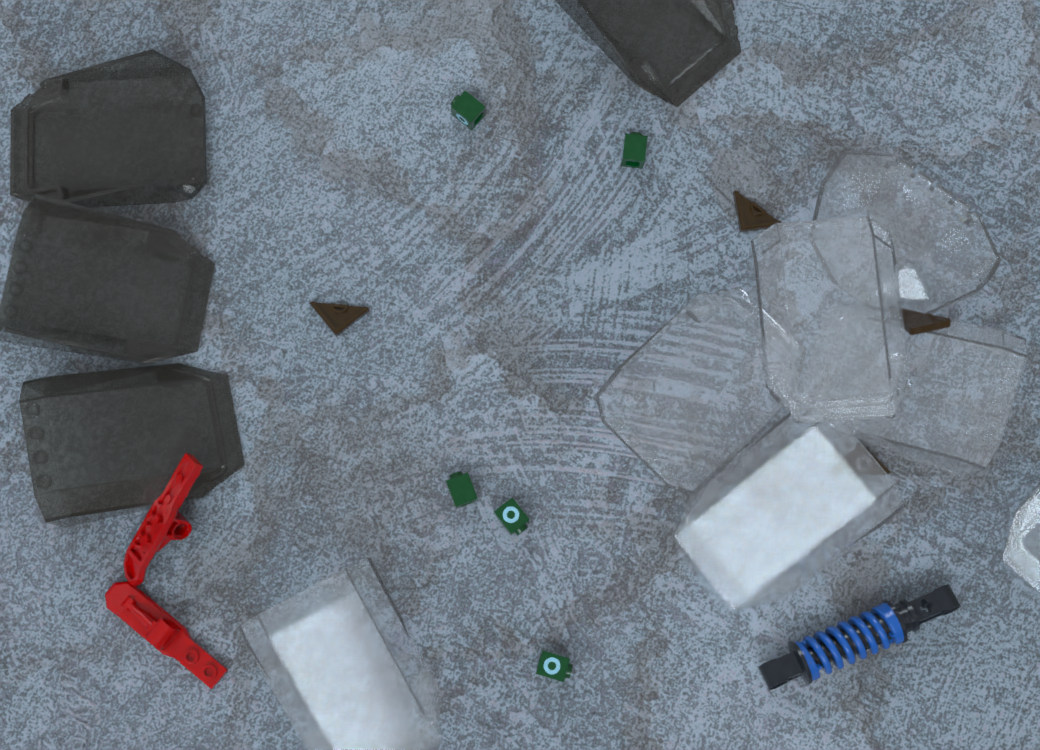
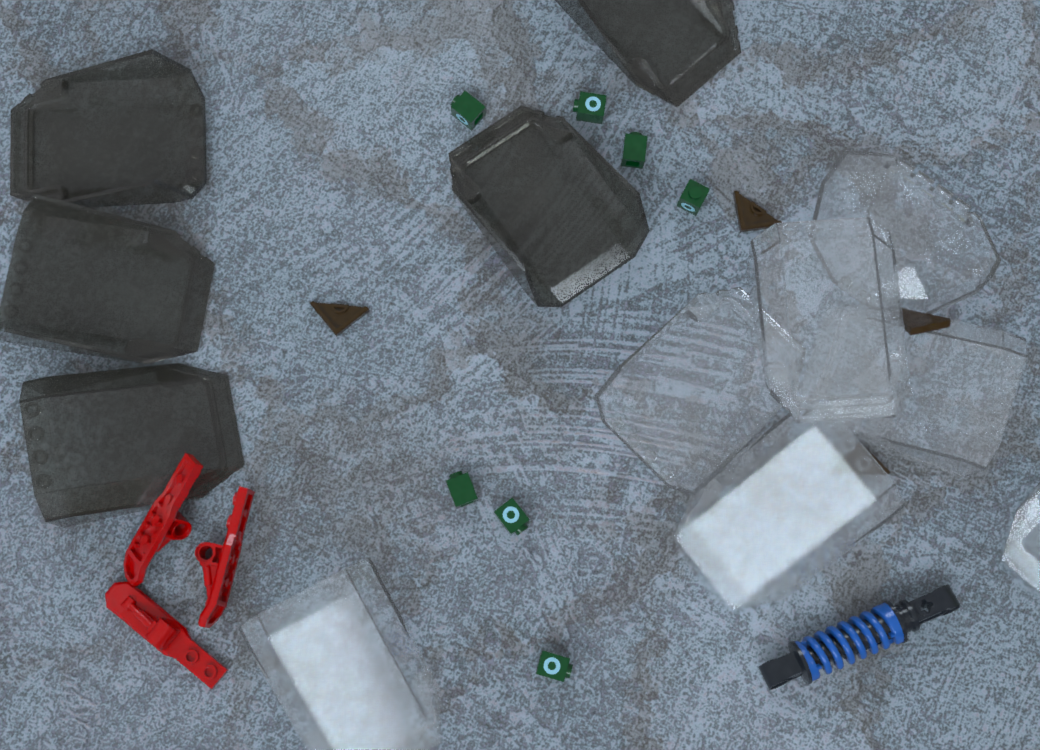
none -> red piece [195,486,255,628]
none -> clear smoke windscreen [448,105,650,307]
none -> dark green brick [573,91,607,124]
none -> dark green brick [677,179,710,216]

